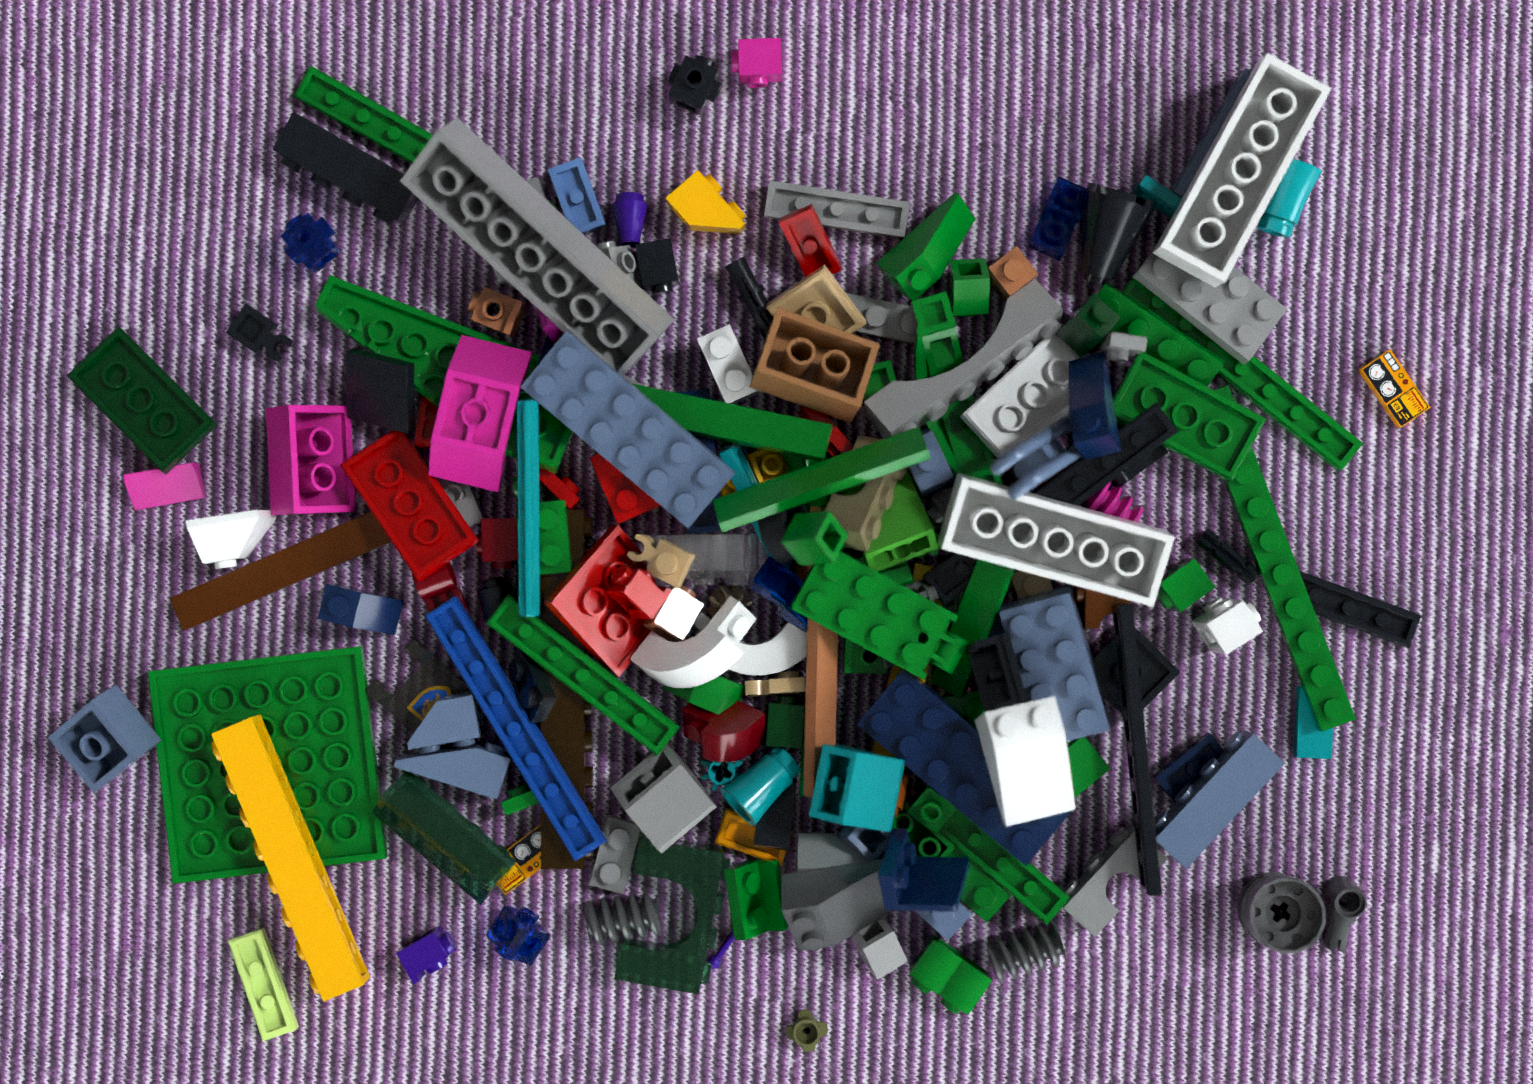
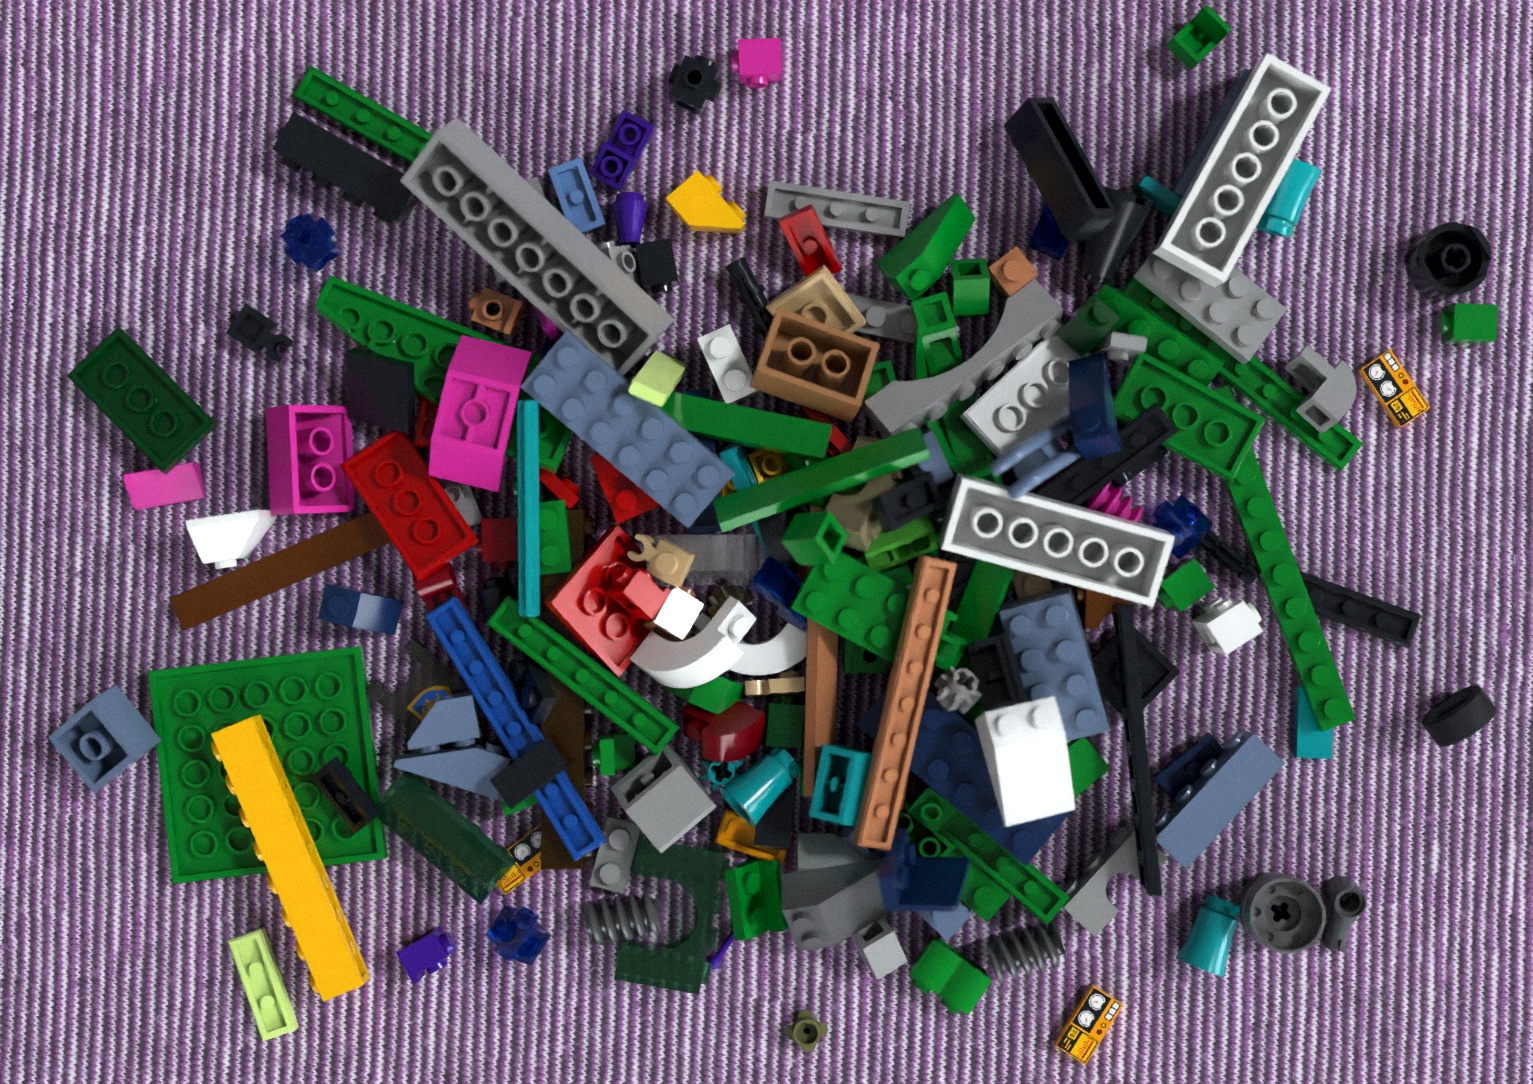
none -> black plate [311,756,381,834]
none -> black tile [490,737,571,810]
none -> dark purple slope [589,110,656,191]
none -> green bracket [592,733,635,776]
none -> yellowish green tile [628,350,688,406]
none -> nougat tile [852,555,957,851]
none -> black plate [871,471,944,533]
none -> light grey gear [934,666,981,713]
none -> black brick [1004,97,1119,242]
none -> tile [1054,984,1124,1065]
none -> clear blue brick [1151,494,1213,560]
none -> green bracket [1166,5,1231,71]
none -> teal plant [1176,894,1241,977]
none -> light grey brick [1284,345,1357,434]
none -> black brick [1404,222,1491,299]
none -> black tyre [1422,685,1497,747]
none -> green brick [1437,303,1498,345]

